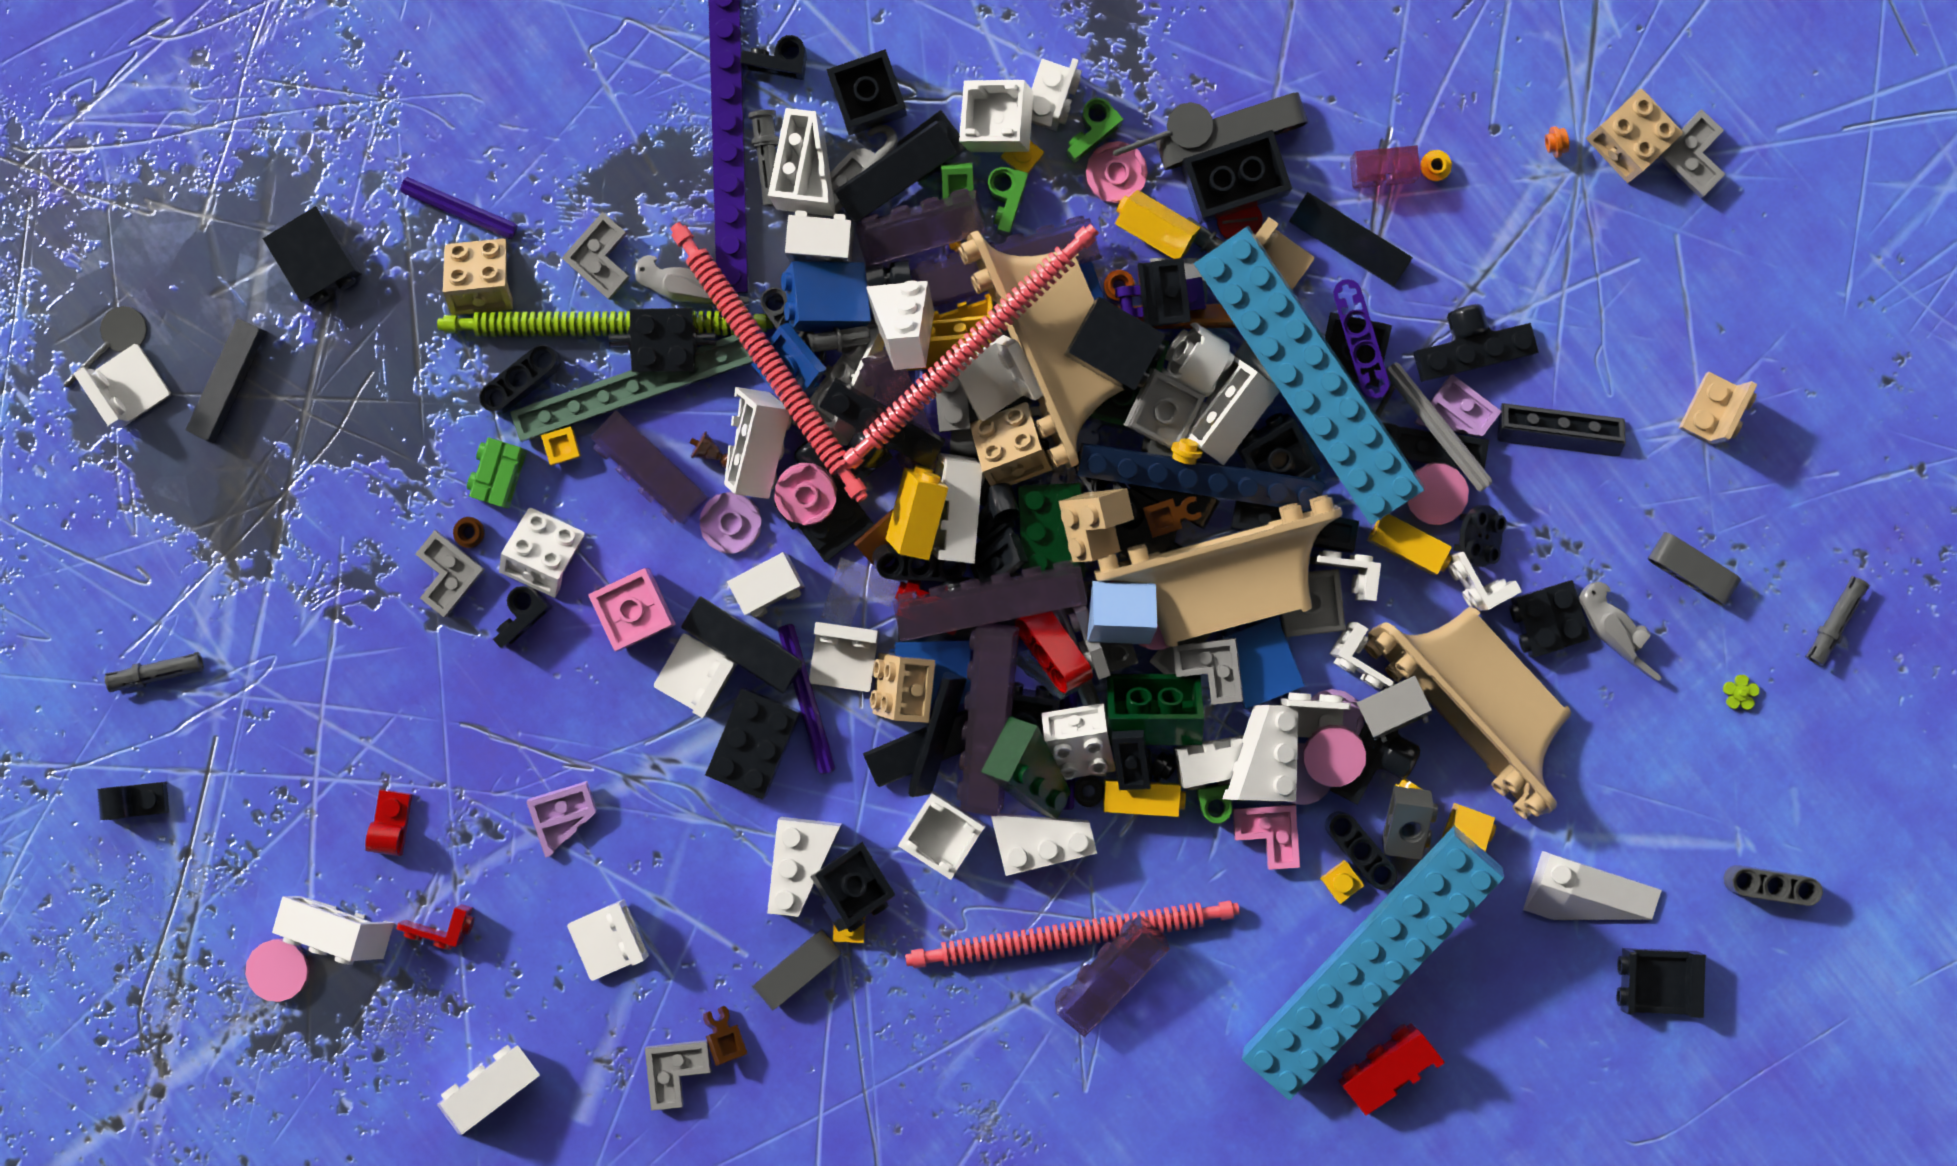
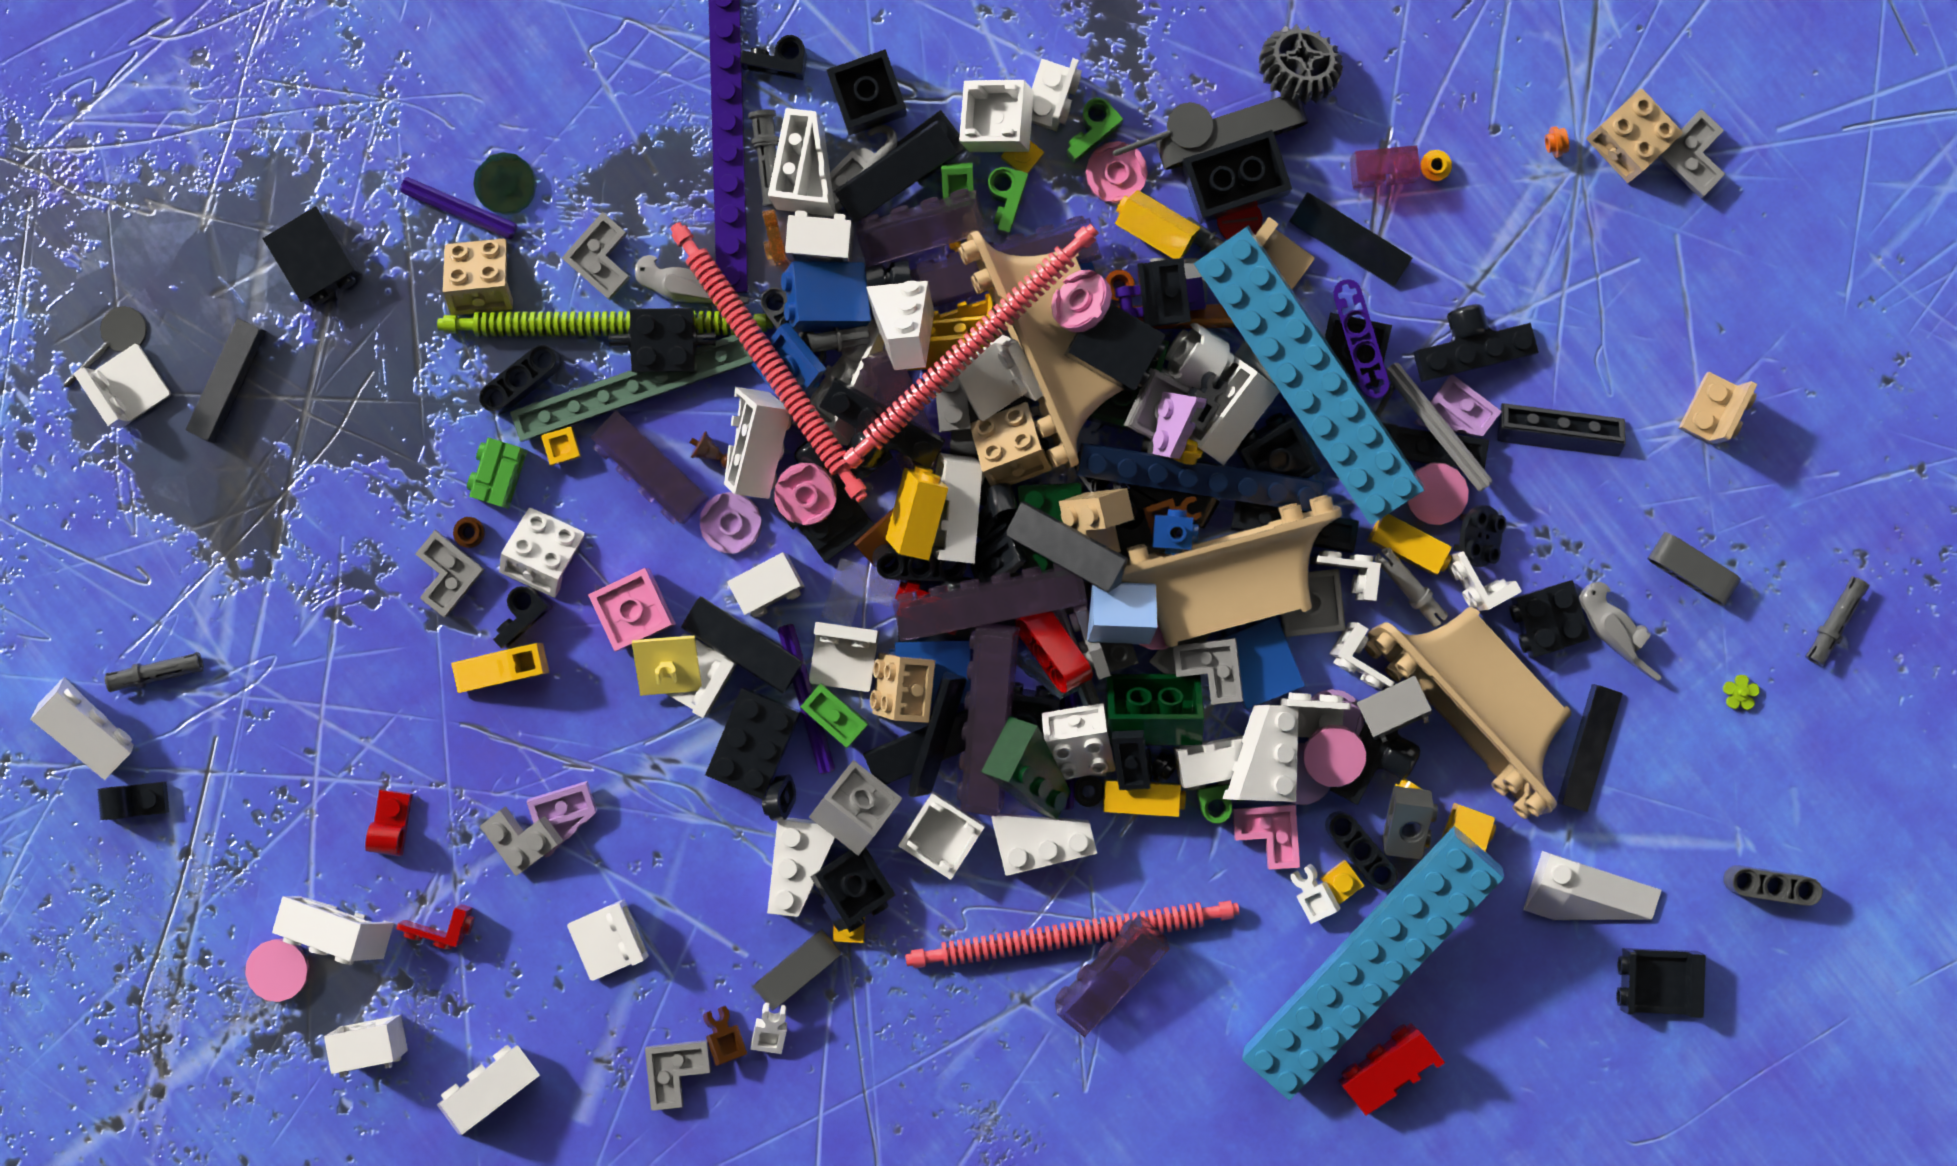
none -> white wedge [30,677,134,780]
none -> white container [324,1015,408,1077]
none -> yellow slope [451,643,550,693]
none -> clear green tile [473,152,537,216]
none -> light grey plate [479,807,563,876]
none -> light yellow piece [632,635,702,696]
none -> white plate [751,1003,787,1054]
none -> clear orange plate [762,209,788,267]
none -> black plate [762,774,796,821]
none -> bright green plate [800,683,869,748]
none -> light grey container [809,760,903,856]
none -> black slope [1006,501,1128,592]
none -> bright pink tile [1051,270,1112,333]
none -> lavender wing [1152,391,1207,459]
none -> blue brick [1152,509,1199,555]
none -> black plate [1187,371,1228,432]
none -> dark grey gear [1258,24,1343,105]
none -> white plate [1291,864,1341,924]
none -> light grey pin [1374,547,1448,627]
none -> black slope [1557,684,1623,812]

